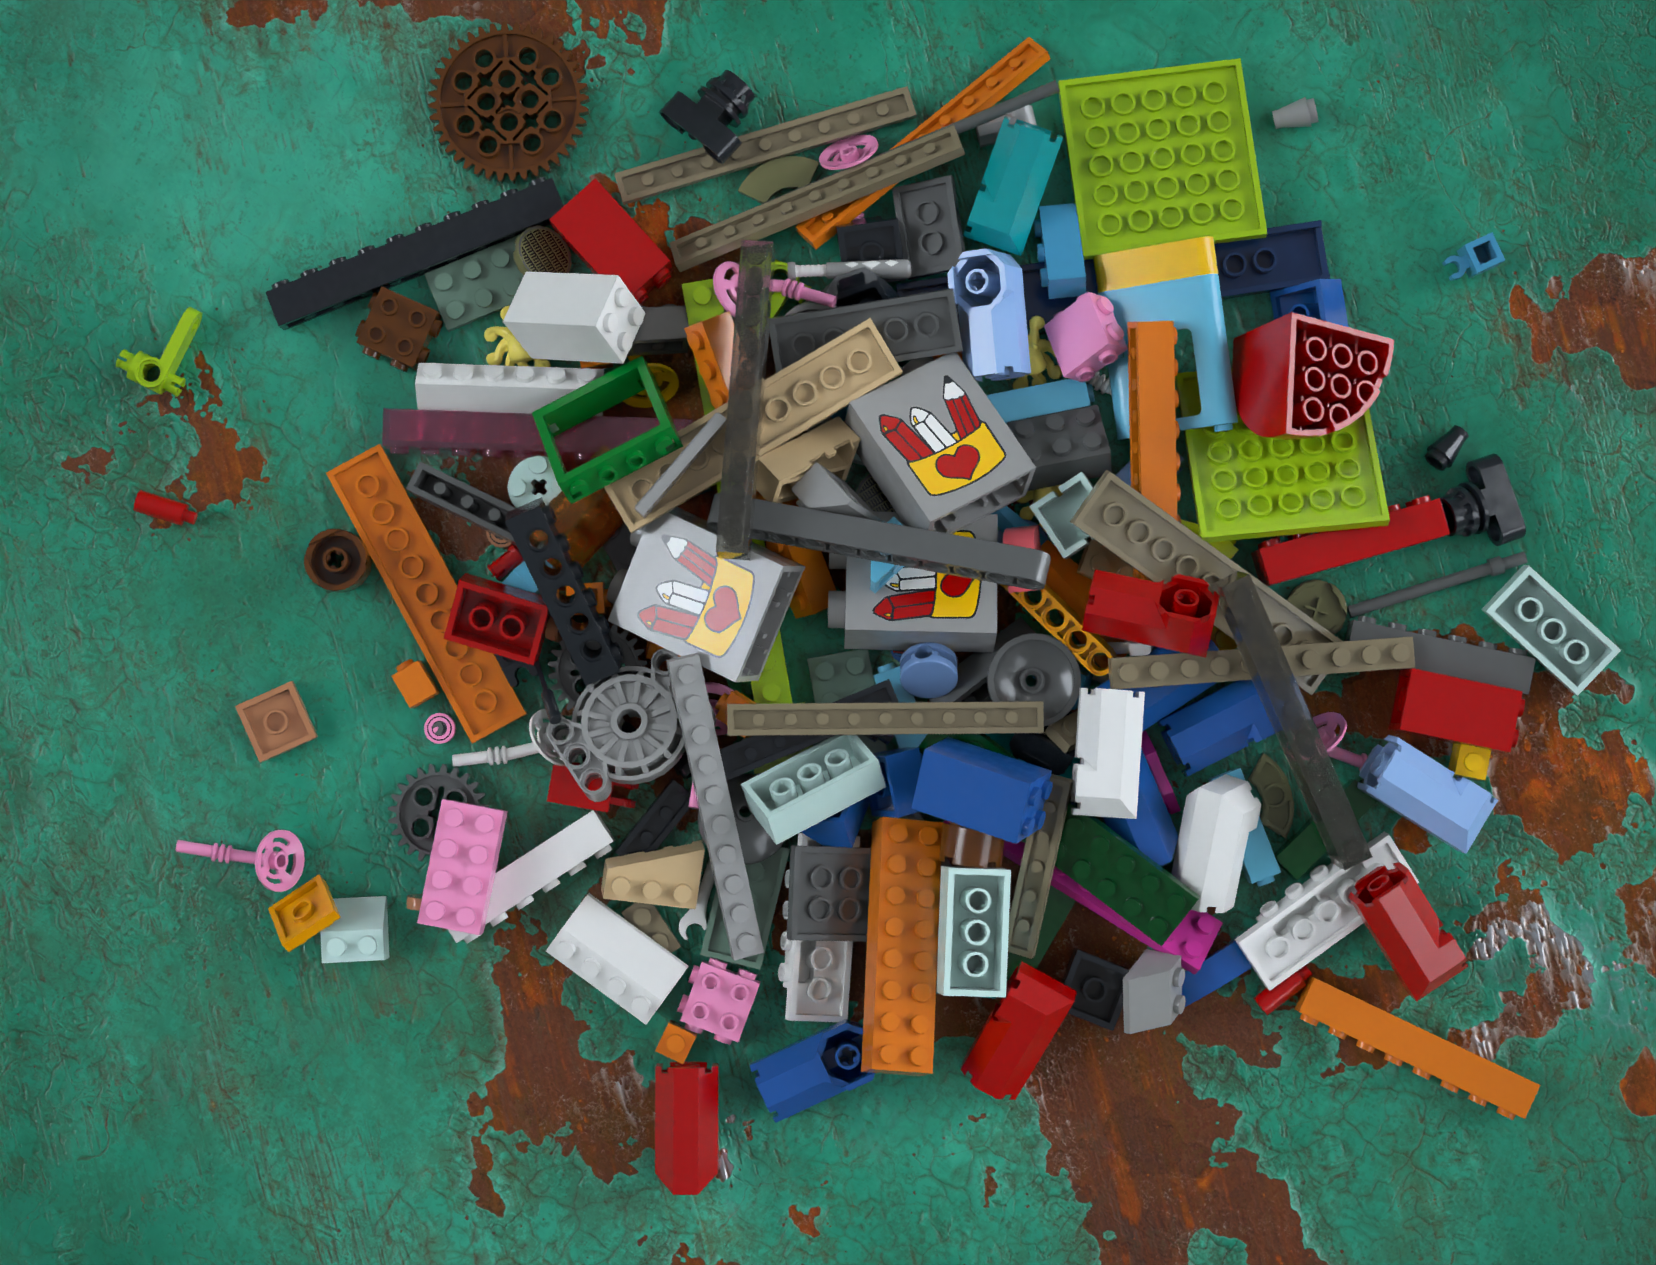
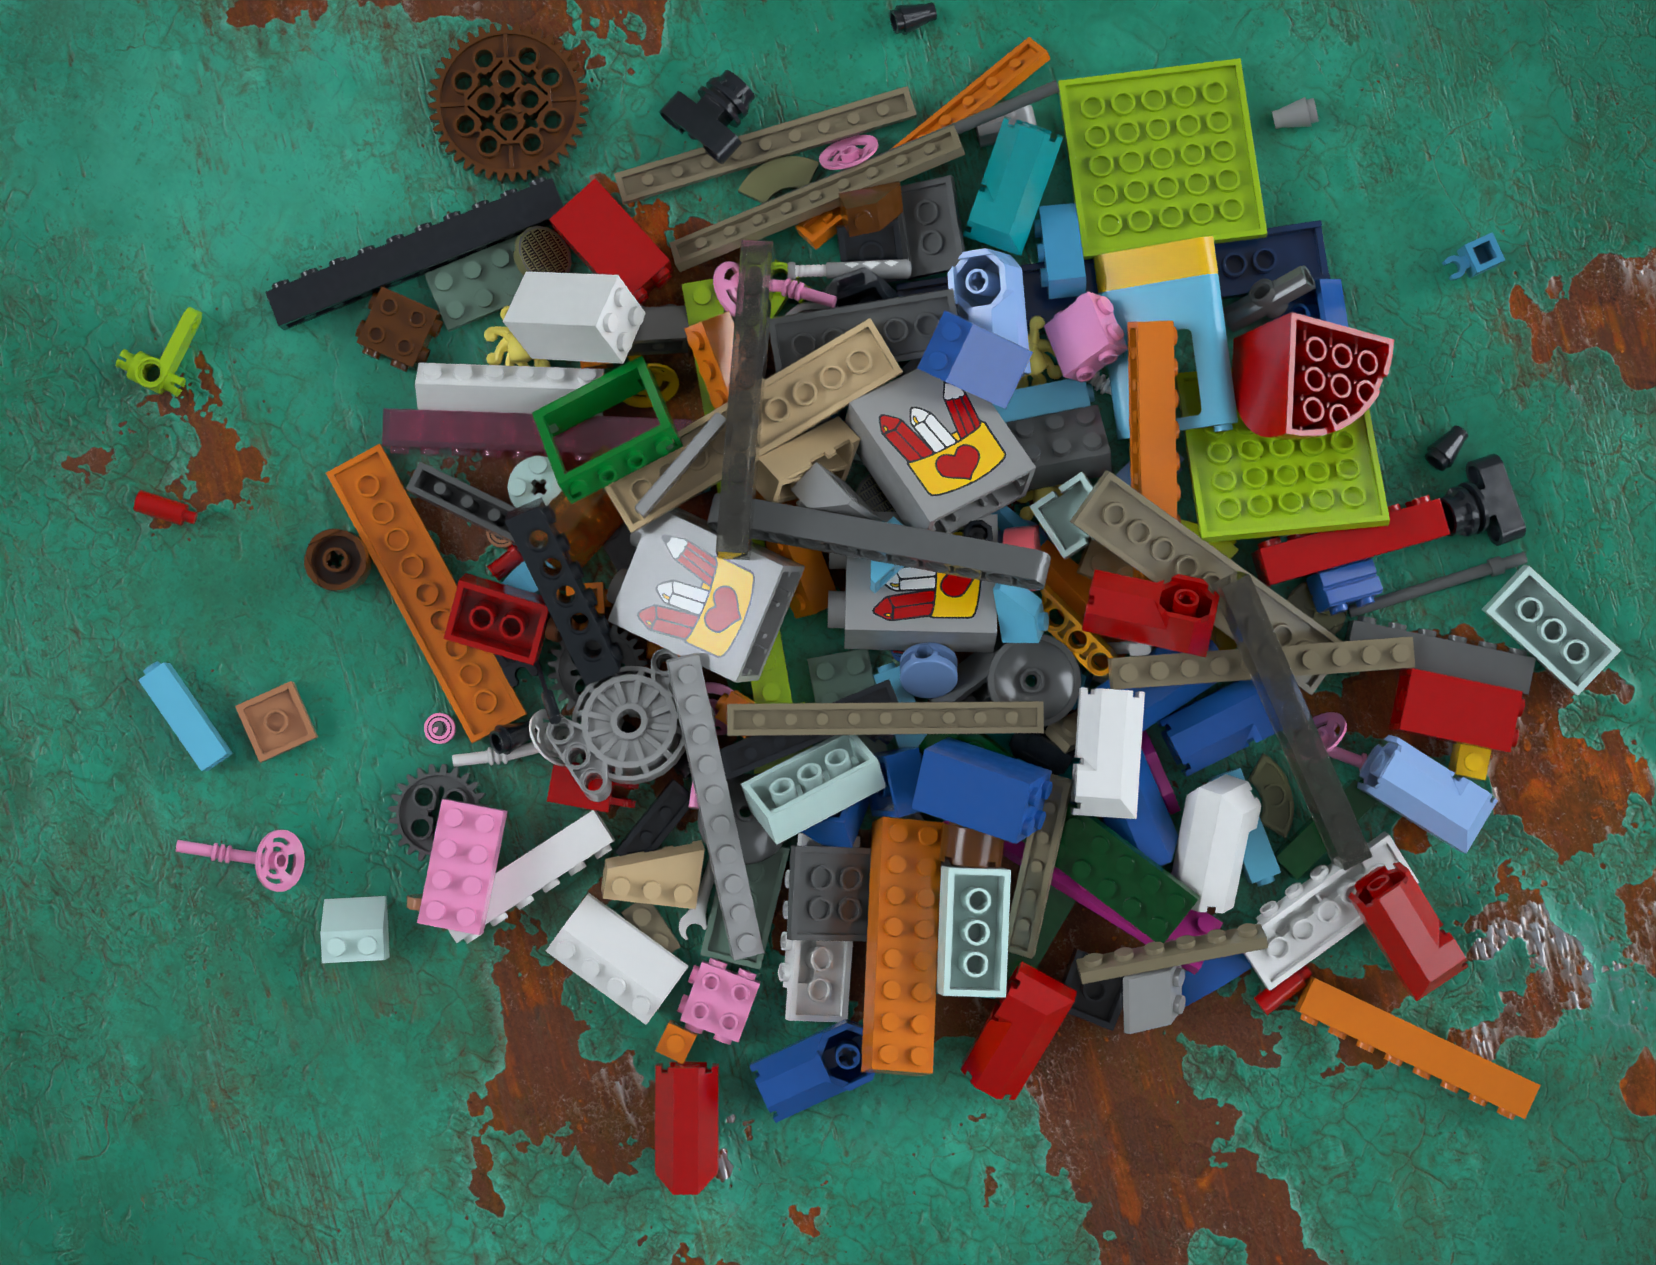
light orange plate [268,874,341,952] -> none
orange brick [391,659,440,709] -> none
none -> medium azure brick [138,661,233,771]
none -> black cone [489,720,537,755]
none -> reddish brown slope [838,181,903,237]
none -> black cone [889,2,937,35]
none -> slope [917,310,1033,409]
none -> black tile [962,520,993,542]
none -> medium azure slope [993,583,1049,643]
none -> dark tan plate [1076,923,1268,984]
none -> dark grey piece [1223,265,1316,332]
none -> blue brick [1306,558,1383,616]

